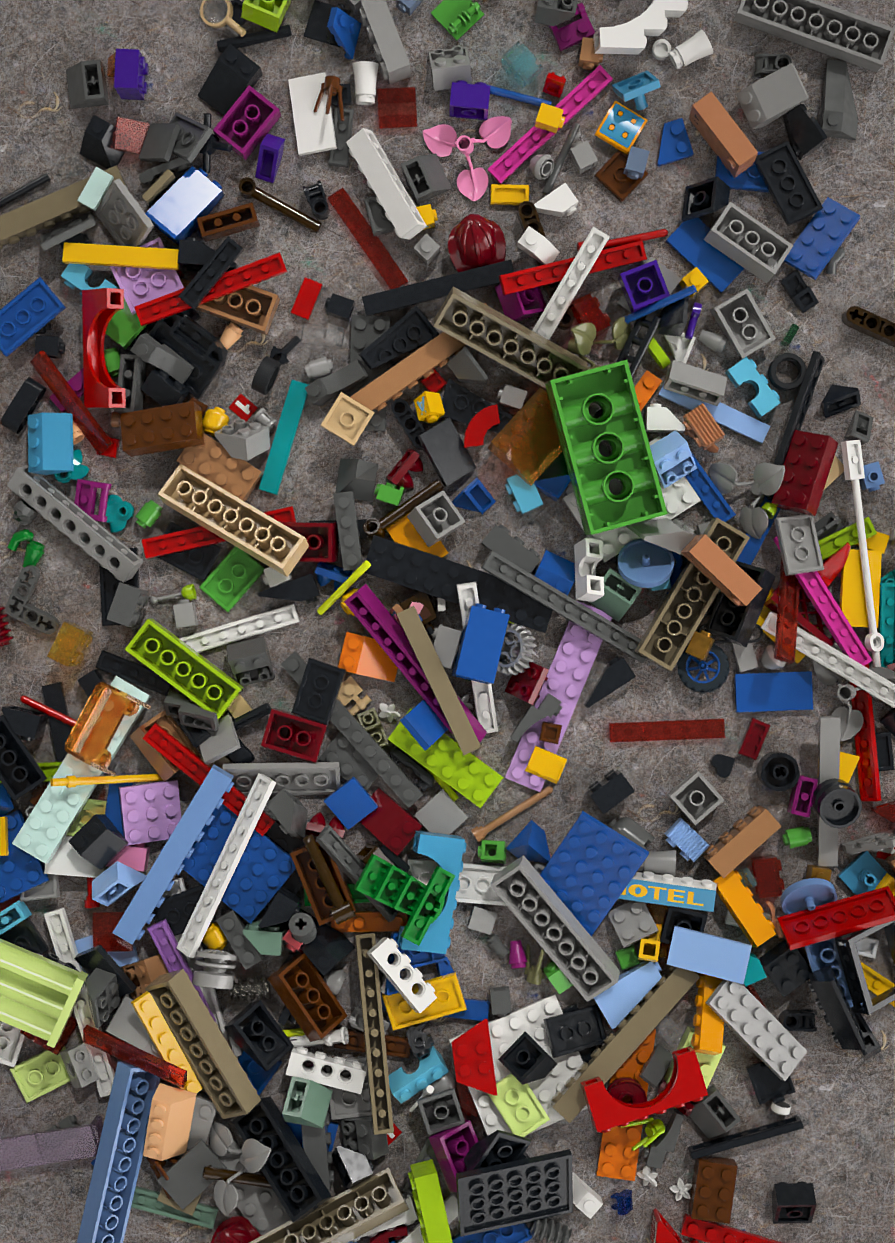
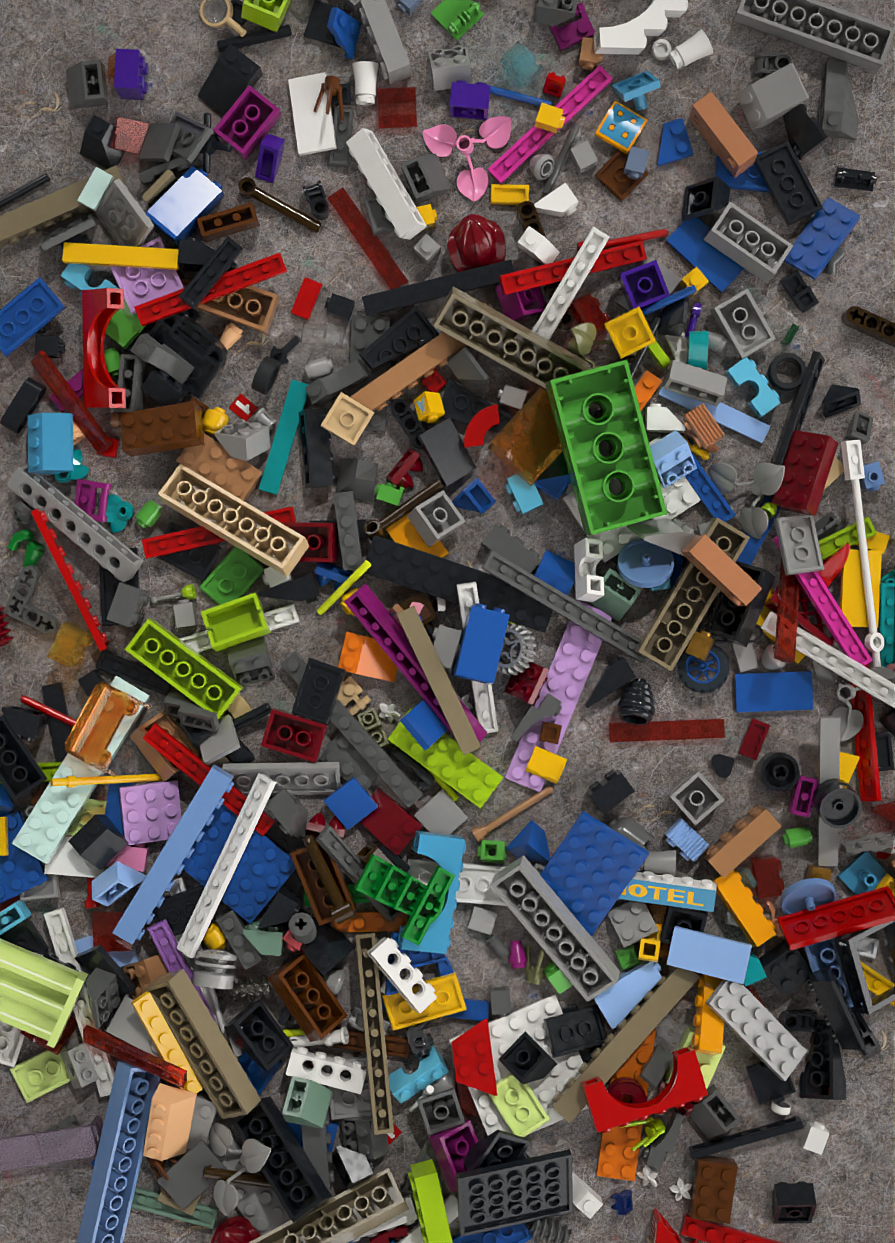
none -> red plate [31,508,109,651]
none -> lime piece [201,592,271,652]
none -> black brick [299,409,335,489]
none -> yellow tile [604,306,656,359]
none -> black piece [617,678,655,725]
none -> yellow piece [681,435,709,460]
none -> teal slope [687,331,709,371]
none -> black wedge [800,1020,846,1100]
none -> white brick [800,1121,830,1155]
none -> black hinge [834,167,877,191]

